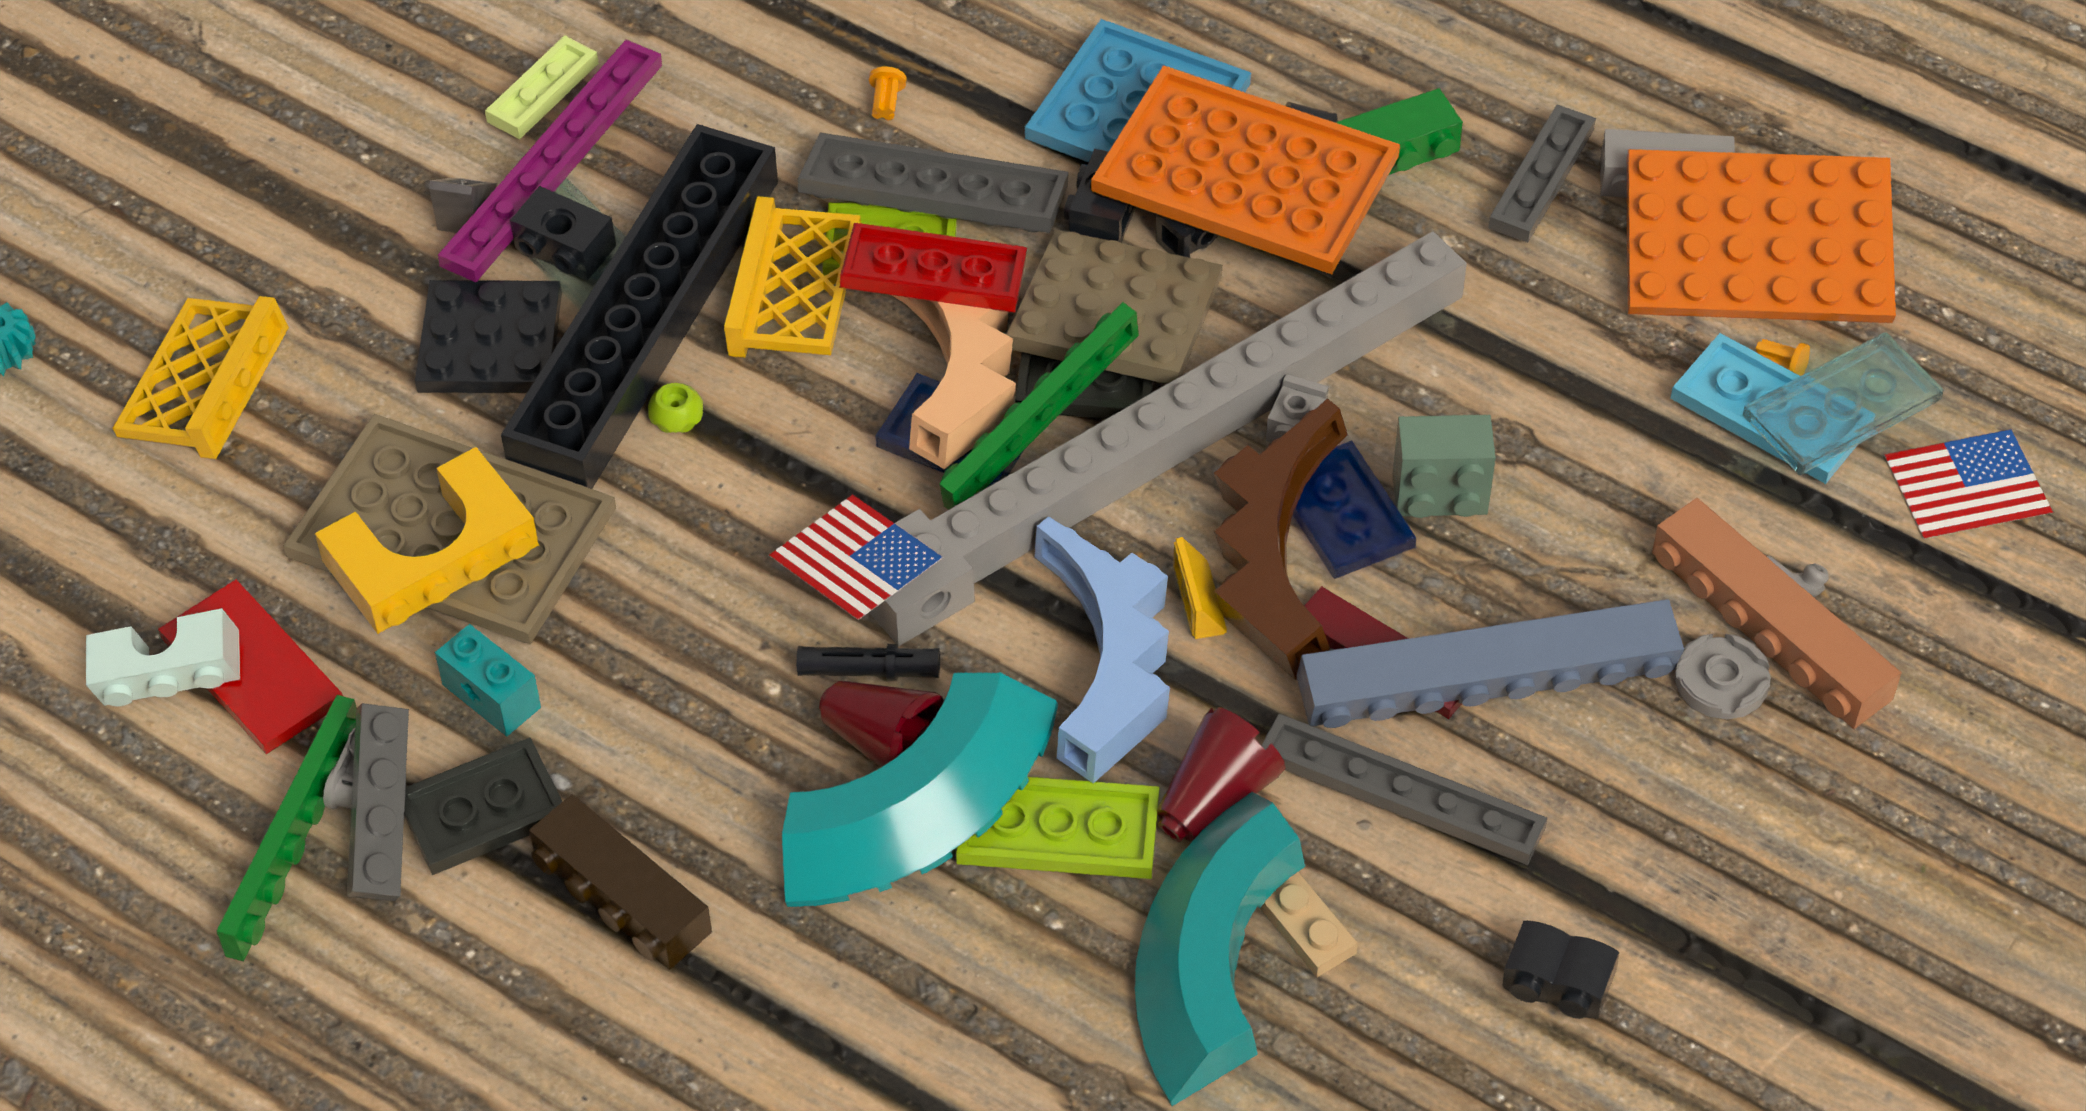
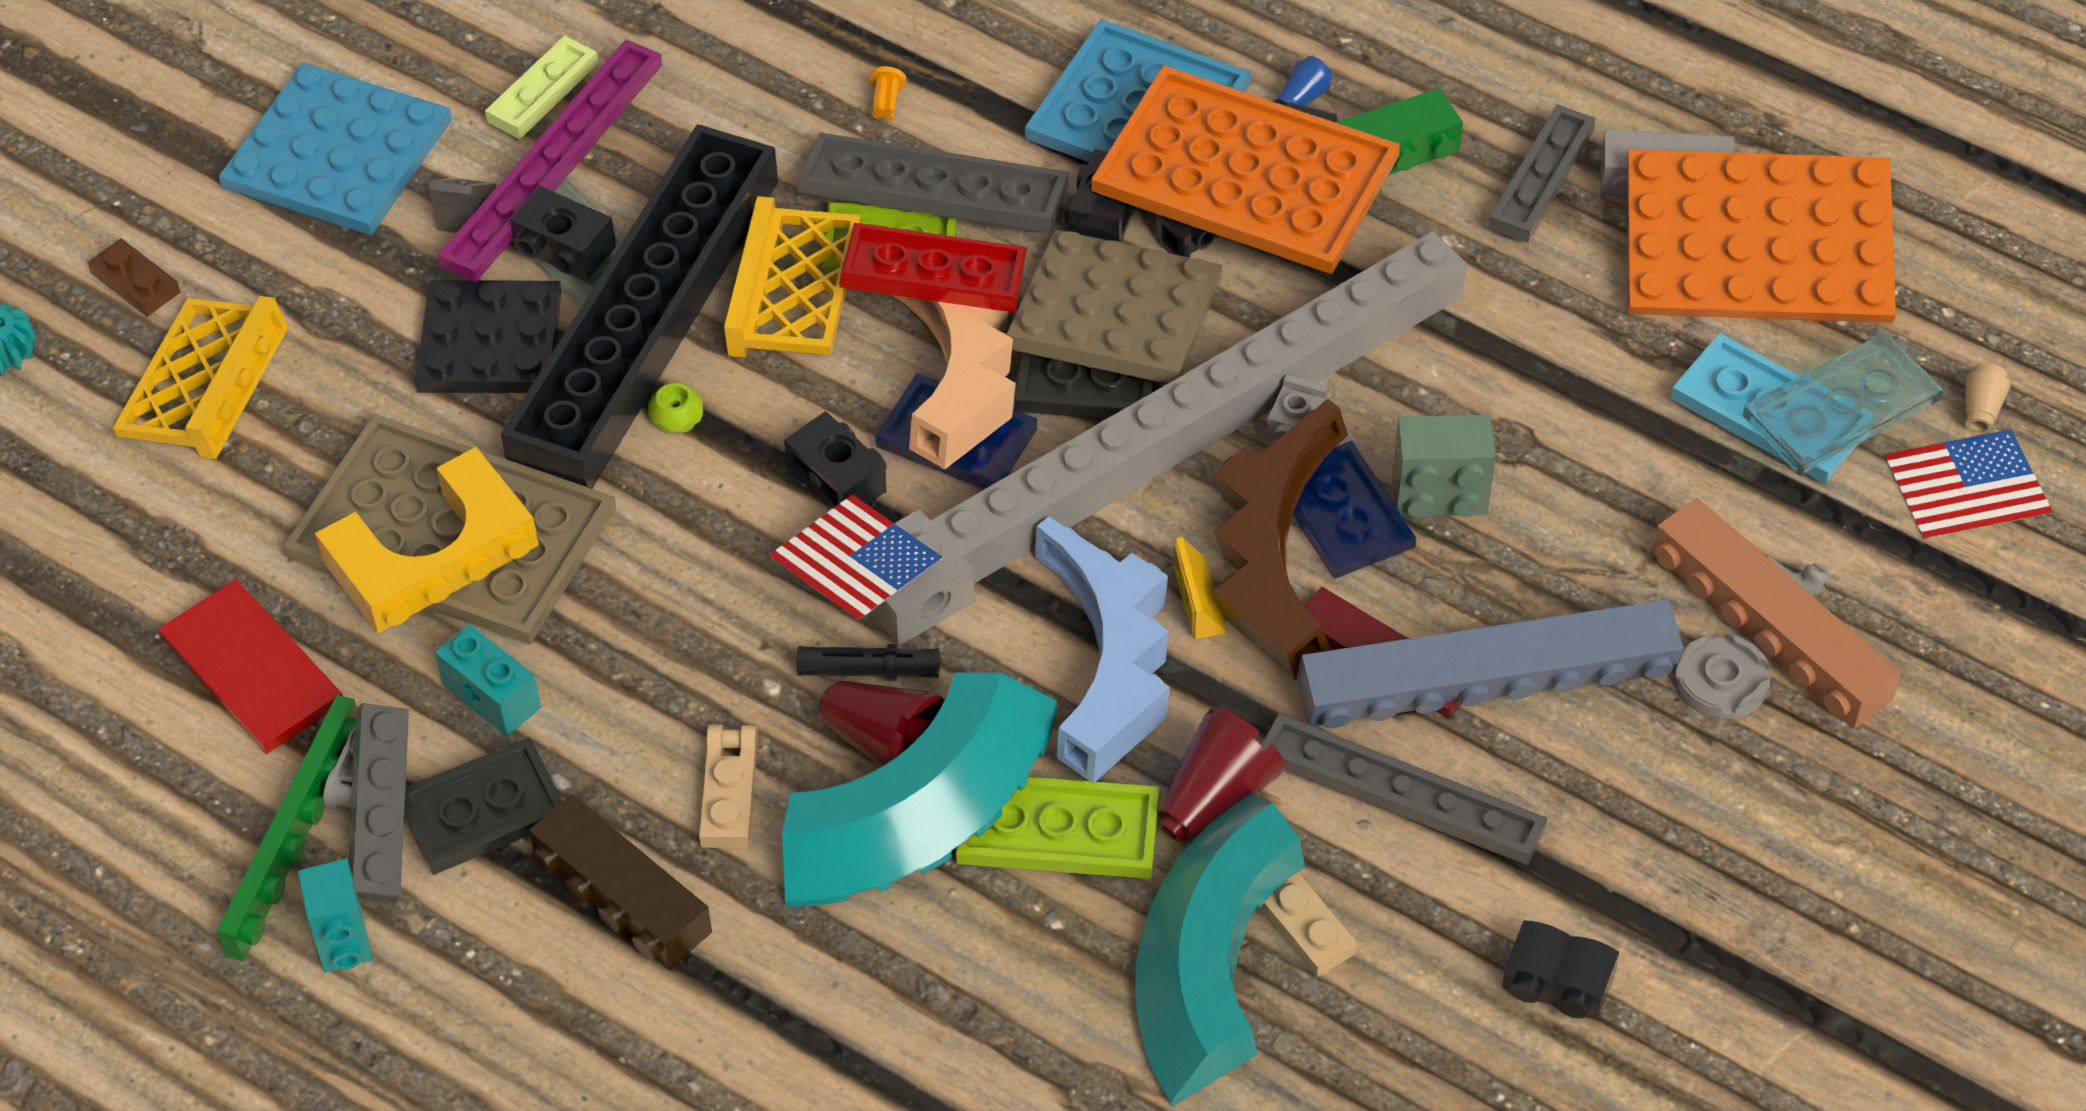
light aqua arch [86,608,240,706] -> none
green plate [939,302,1139,510] -> none
light orange piece [1755,339,1810,377] -> none
none -> reddish brown plate [88,238,181,317]
none -> dark azure plate [219,62,452,236]
none -> teal brick [298,858,373,972]
none -> tan plate [699,725,758,848]
none -> black brick [784,411,887,509]
none -> blue cone [1274,56,1333,106]
none -> tan cone [1965,363,2011,433]

